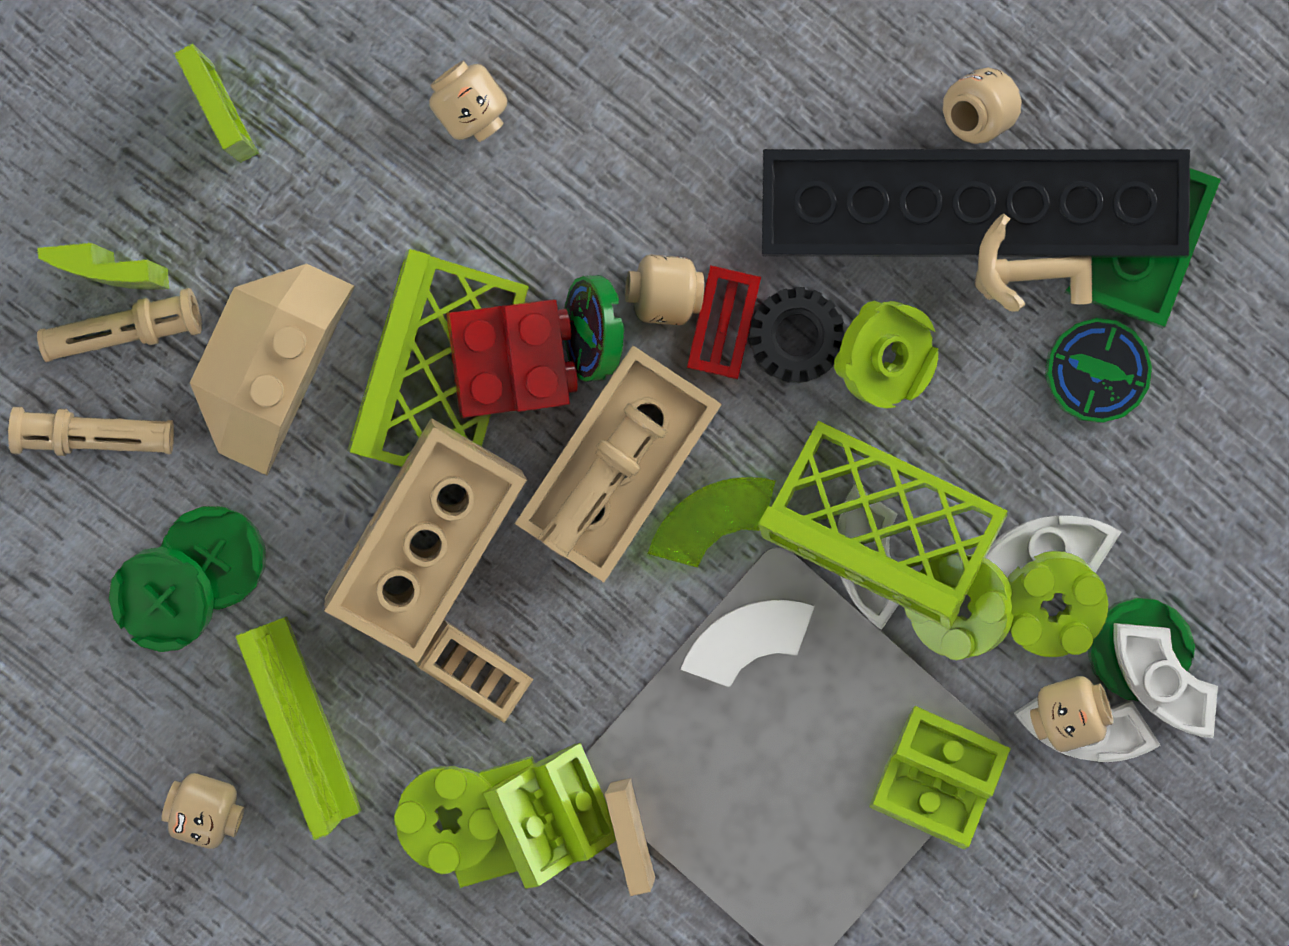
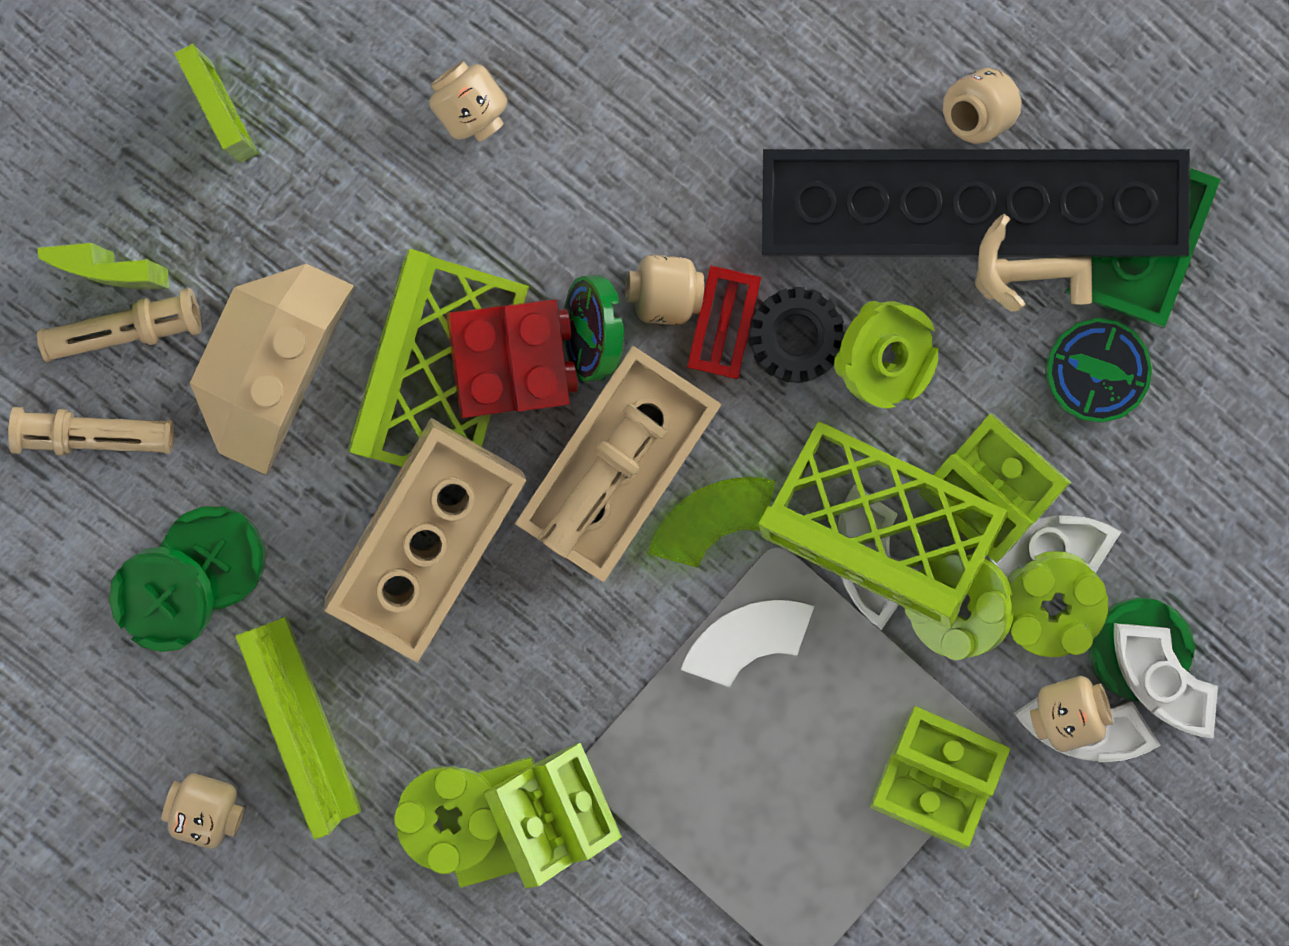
tan slope [414,620,533,723] -> none
tan tile [605,778,655,896] -> none
none -> lime slope [918,414,1072,563]

